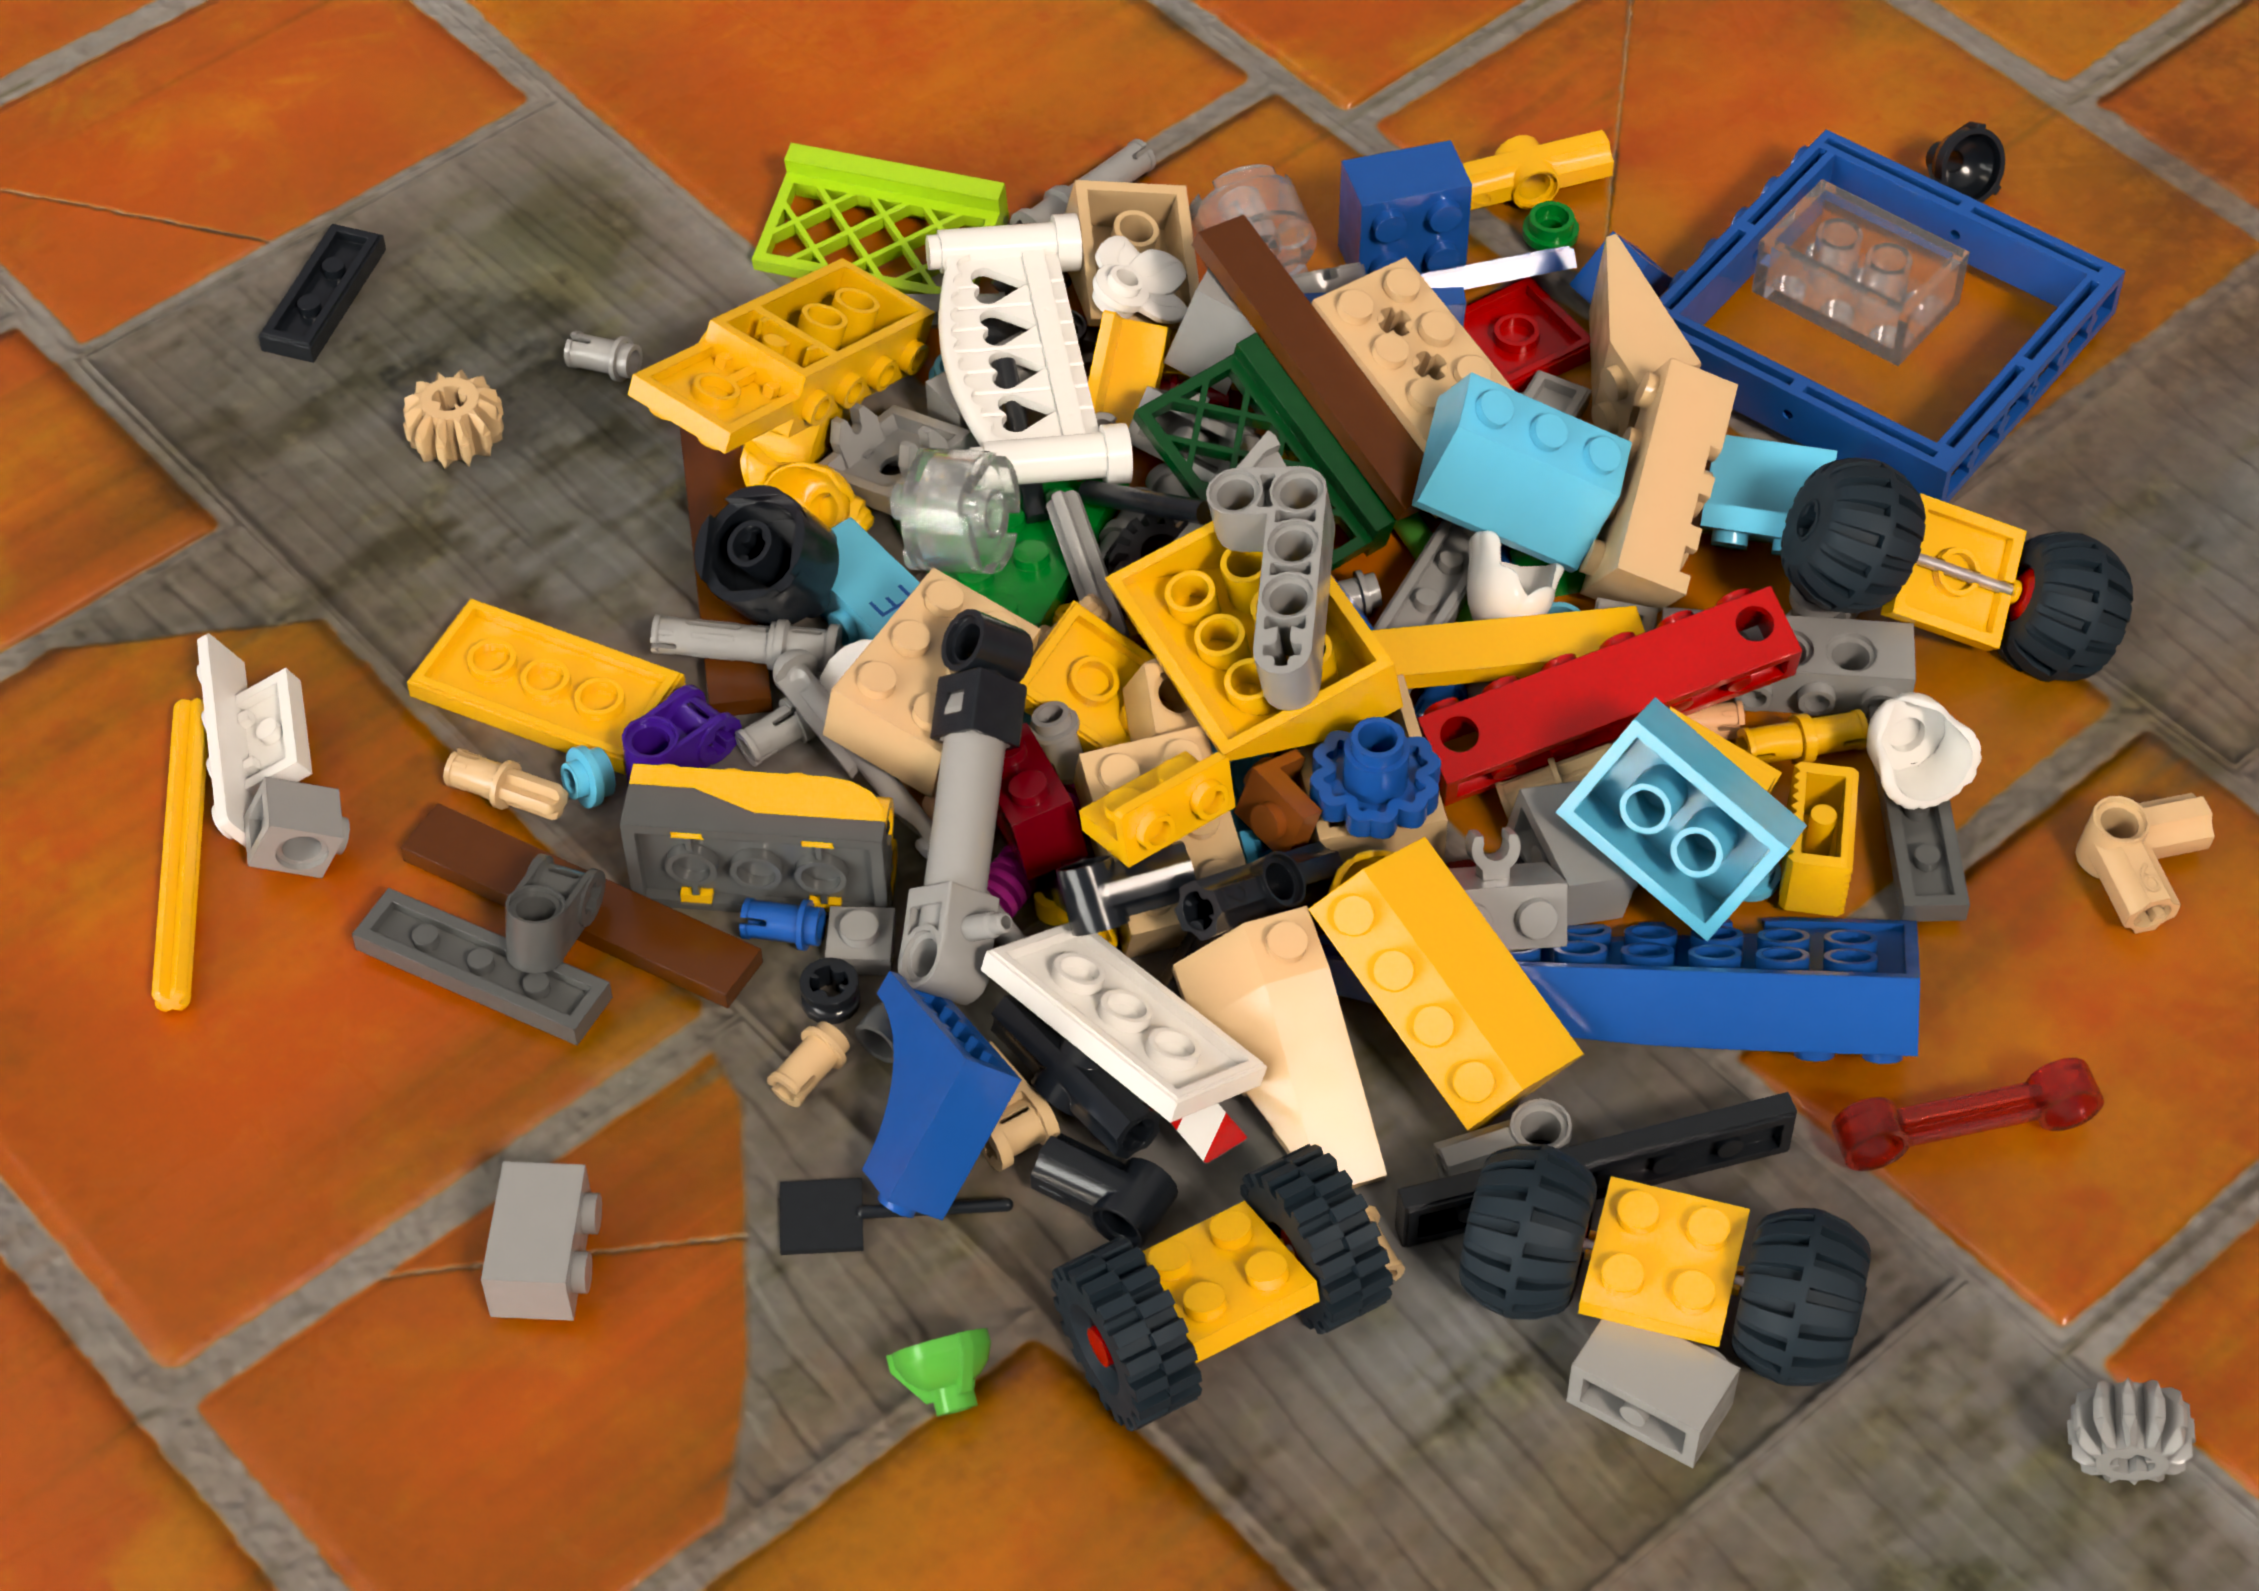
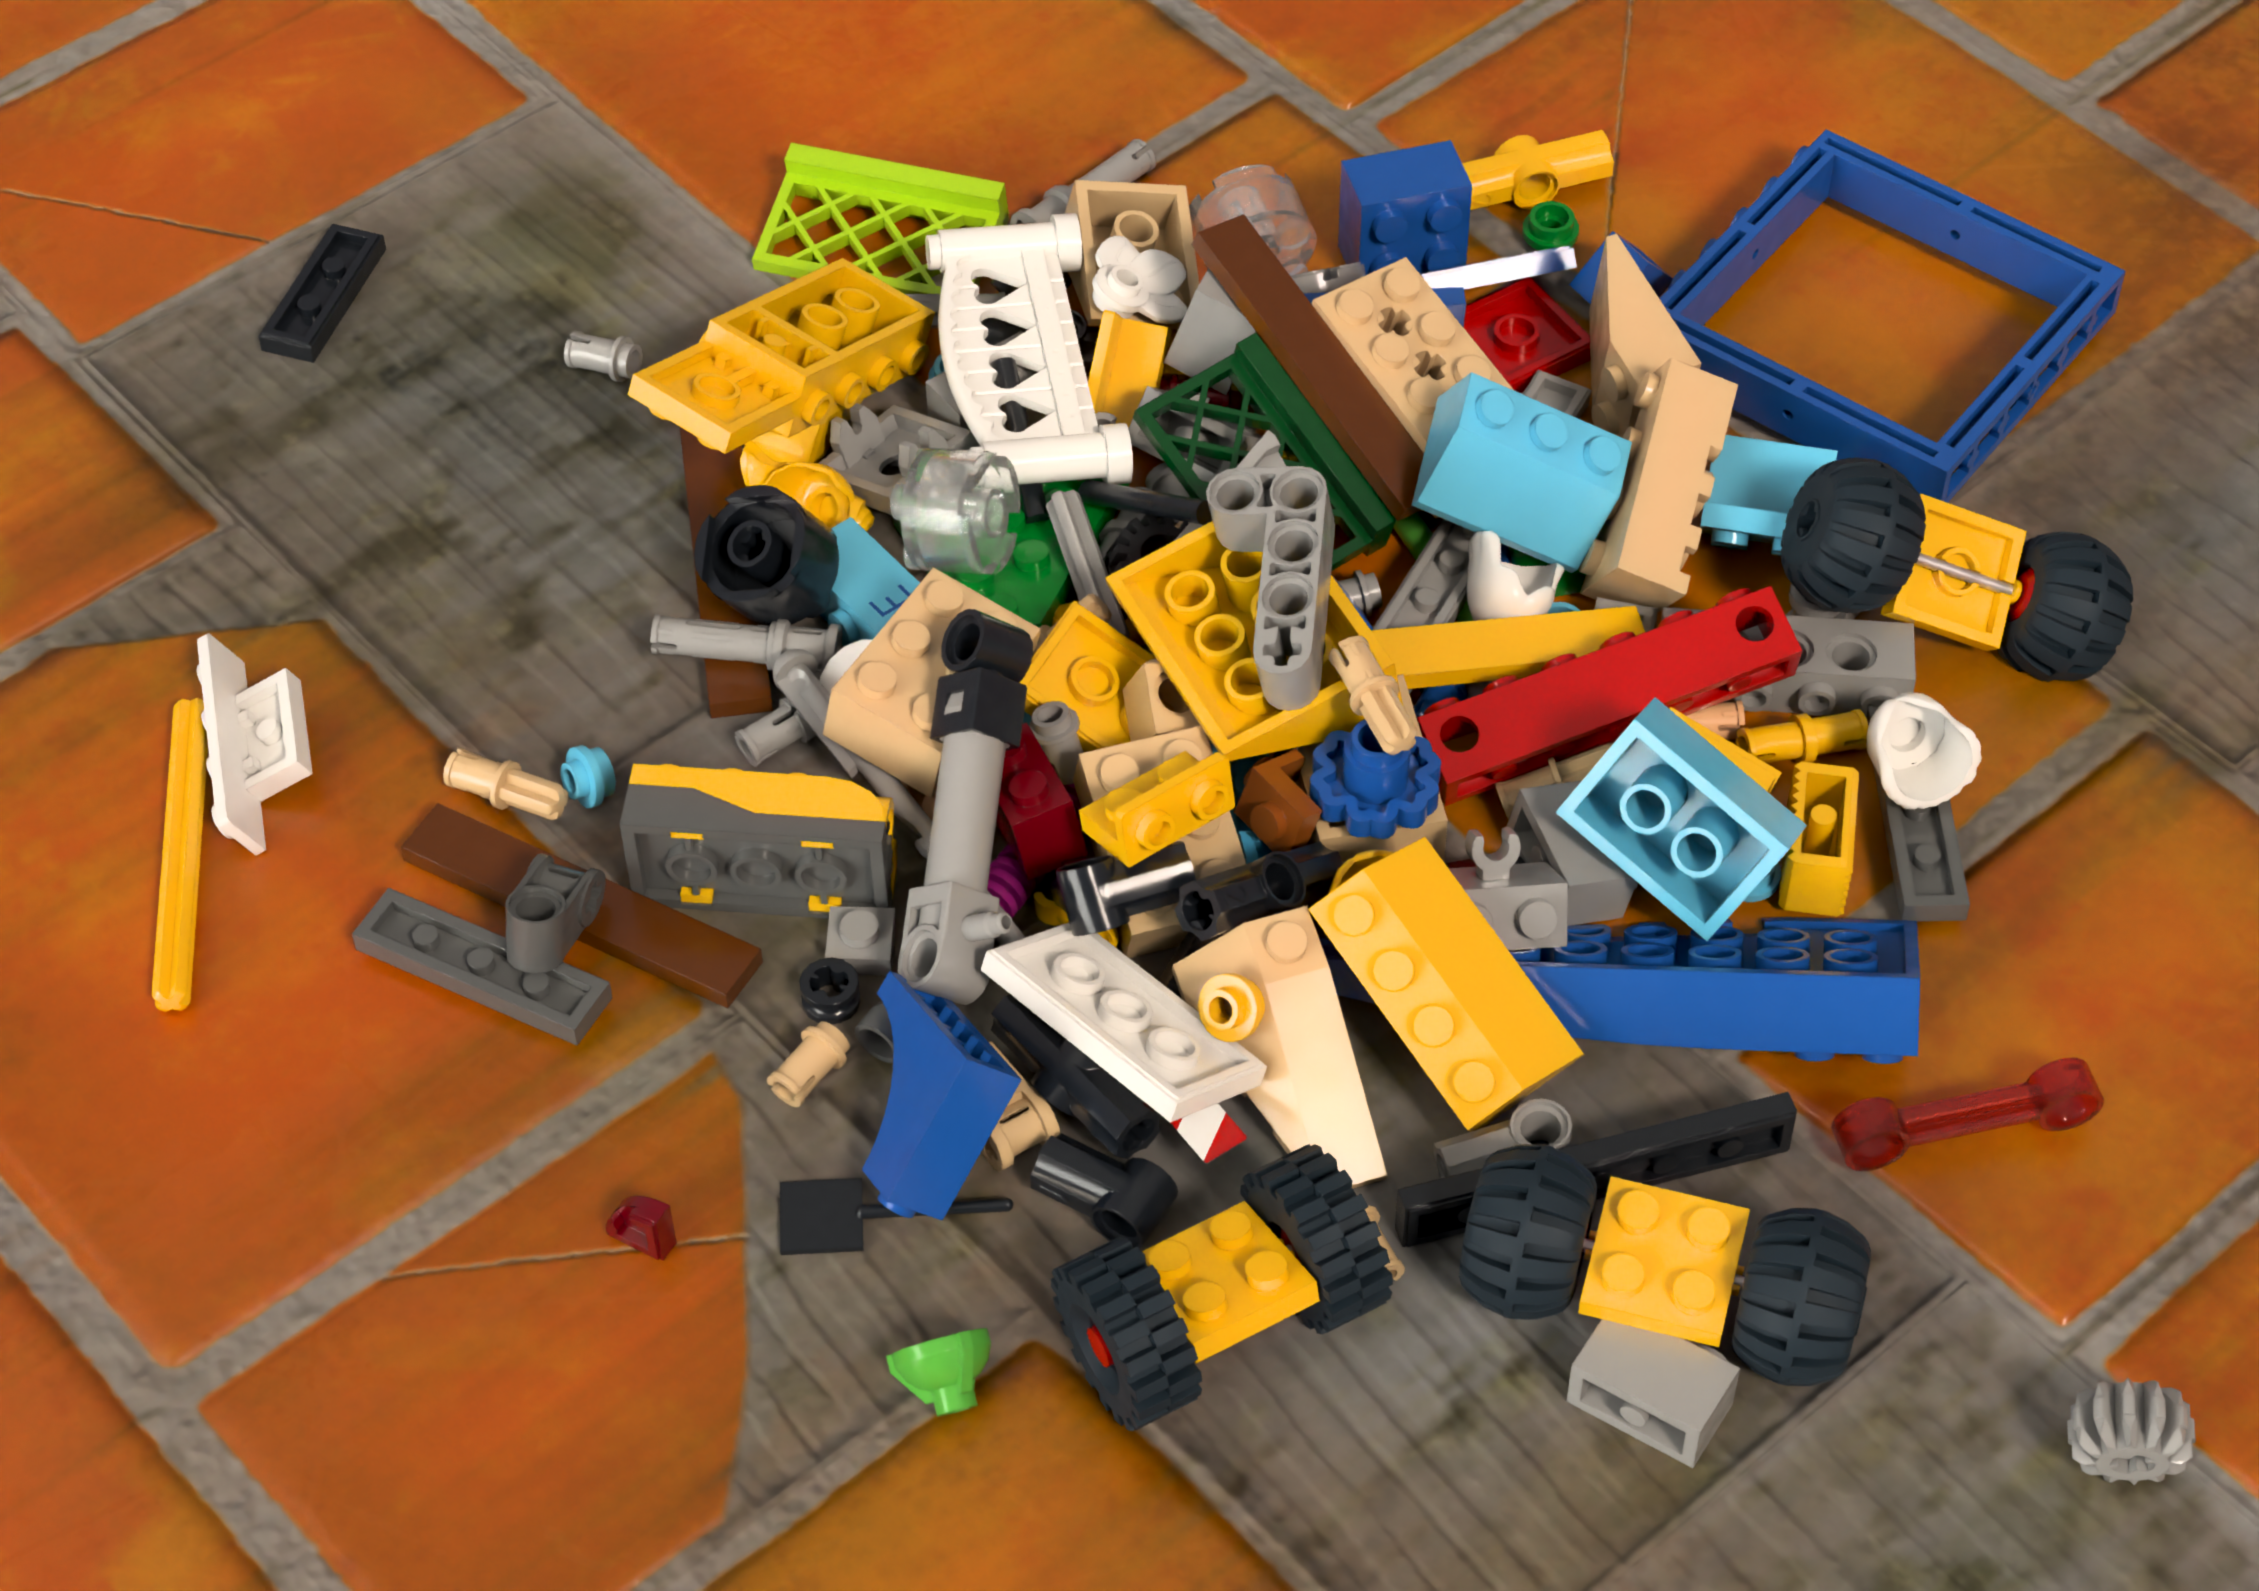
light grey brick [244,776,350,878] -> none
tan gear [403,369,504,469] -> none
yellow tile [407,598,686,775] -> none
light grey brick [481,1161,602,1321] -> none
dark purple piece [622,684,742,786] -> none
blue pin [739,897,826,951] -> none
clear brick [1752,179,1970,366] -> none
black piece [1926,121,2005,203] -> none
tan piece [2075,793,2215,934] -> none
none -> dark red tile [606,1196,677,1261]
none -> yellow plate [1198,973,1265,1042]
none -> tan axle [1329,636,1417,755]

